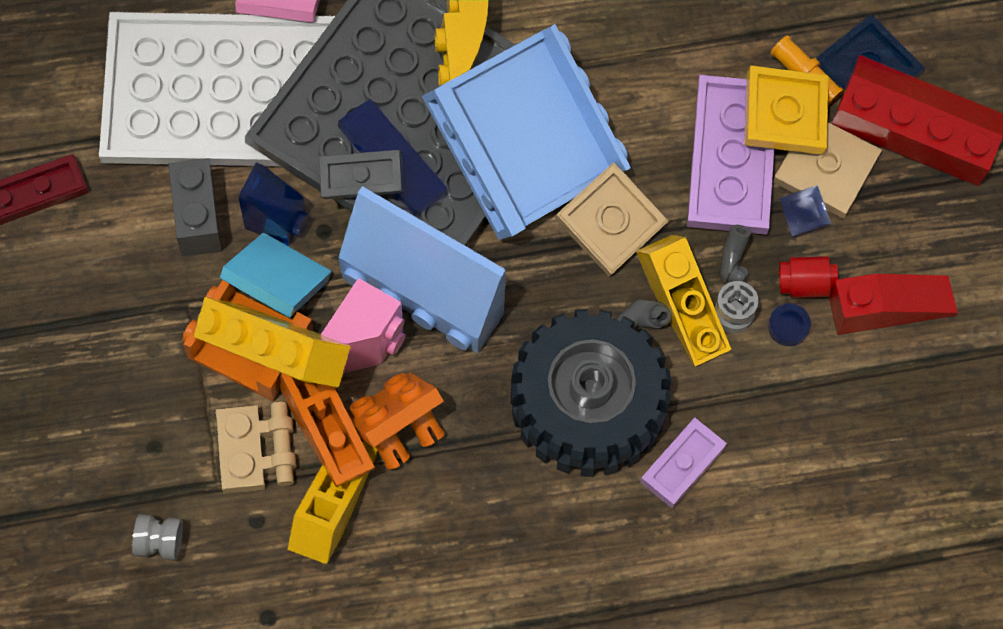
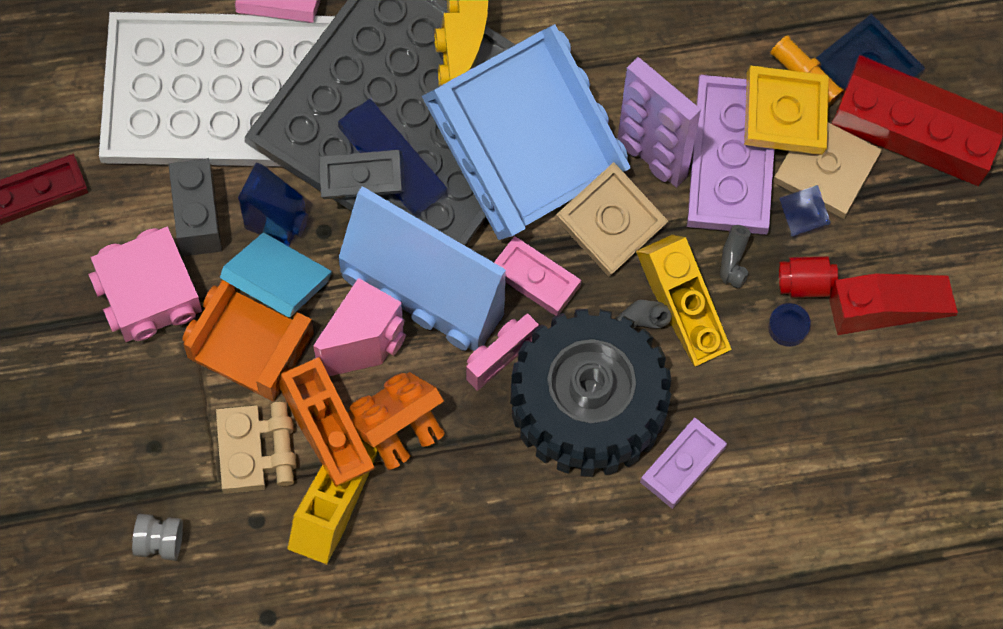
yellow brick [193,297,351,387] -> none
light grey wheel [715,281,759,334] -> none
none -> bright pink brick [88,226,202,342]
none -> bright pink plate [466,313,539,391]
none -> bright pink plate [494,236,581,316]
none -> lavender plate [618,57,701,188]

